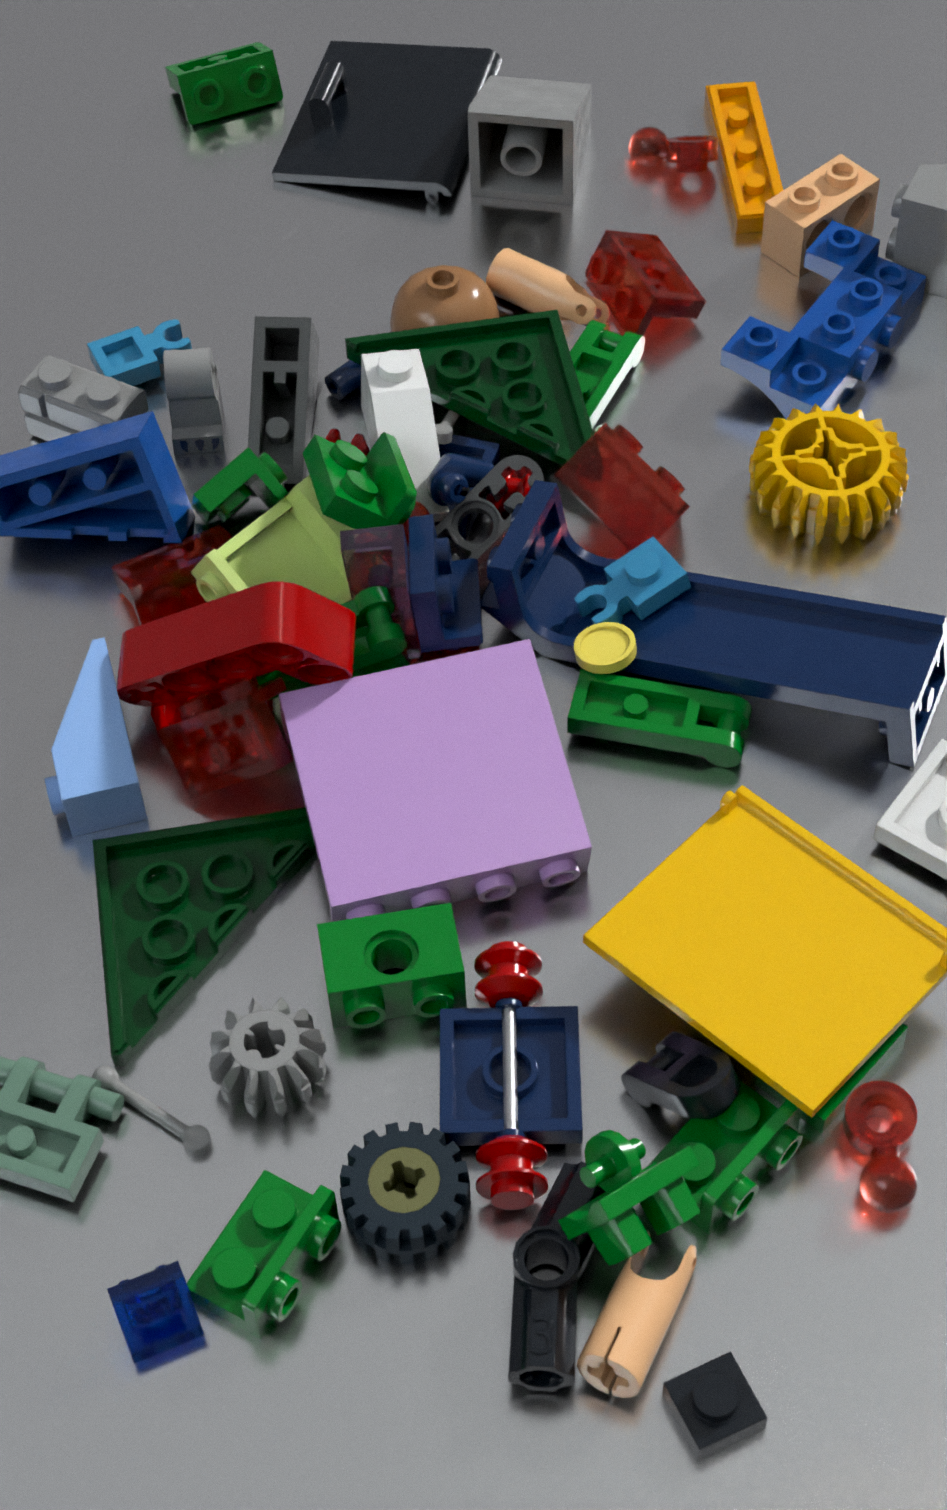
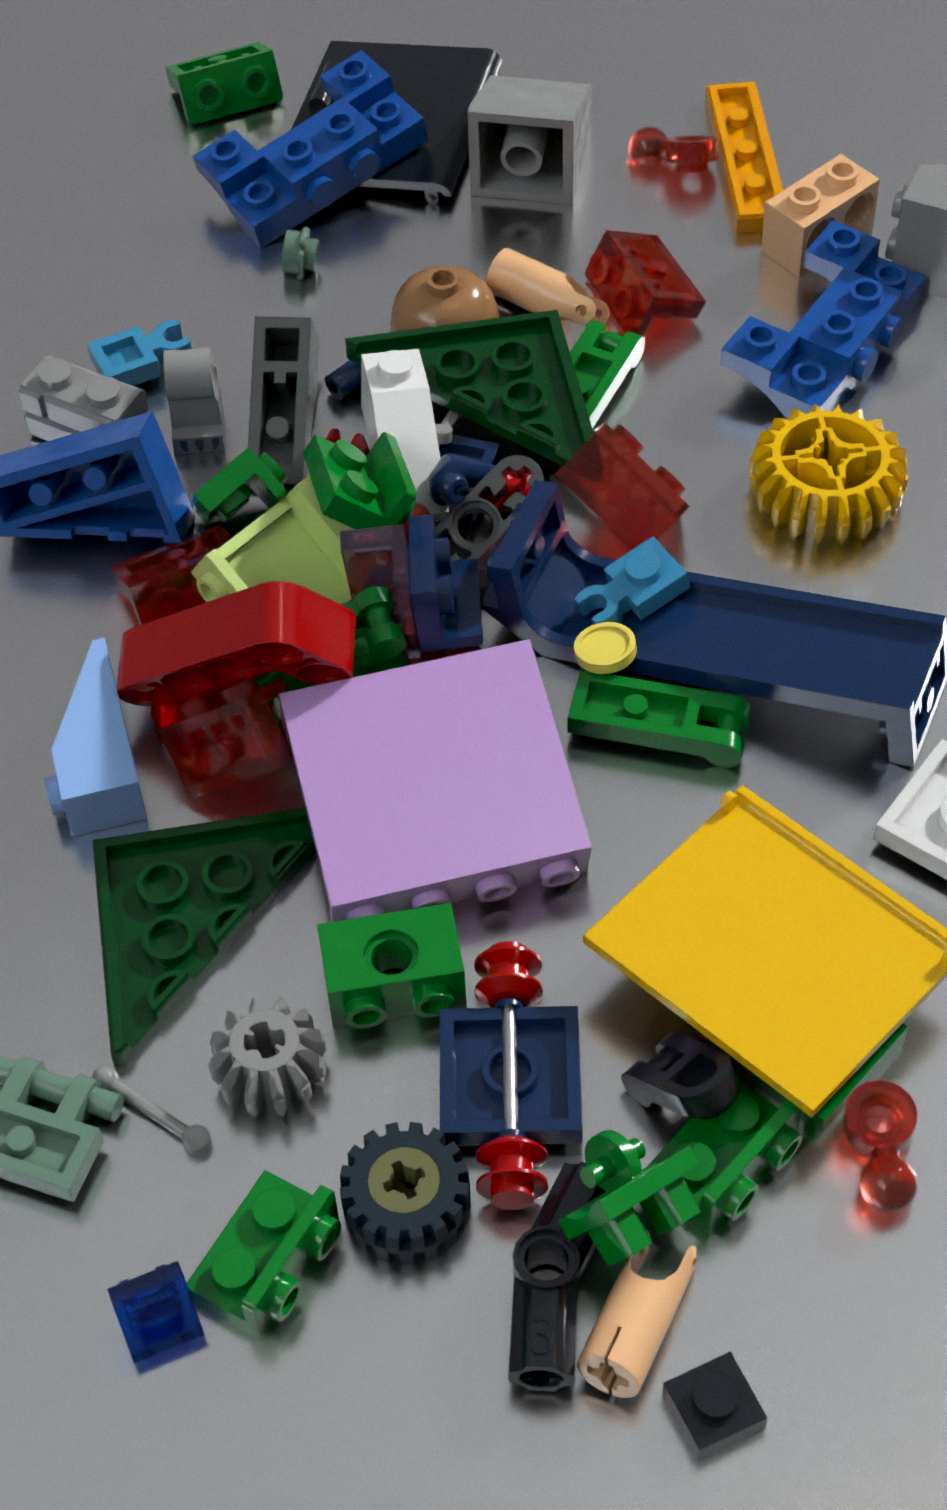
none -> blue bracket [192,50,429,249]
none -> sand green plate [282,227,319,281]

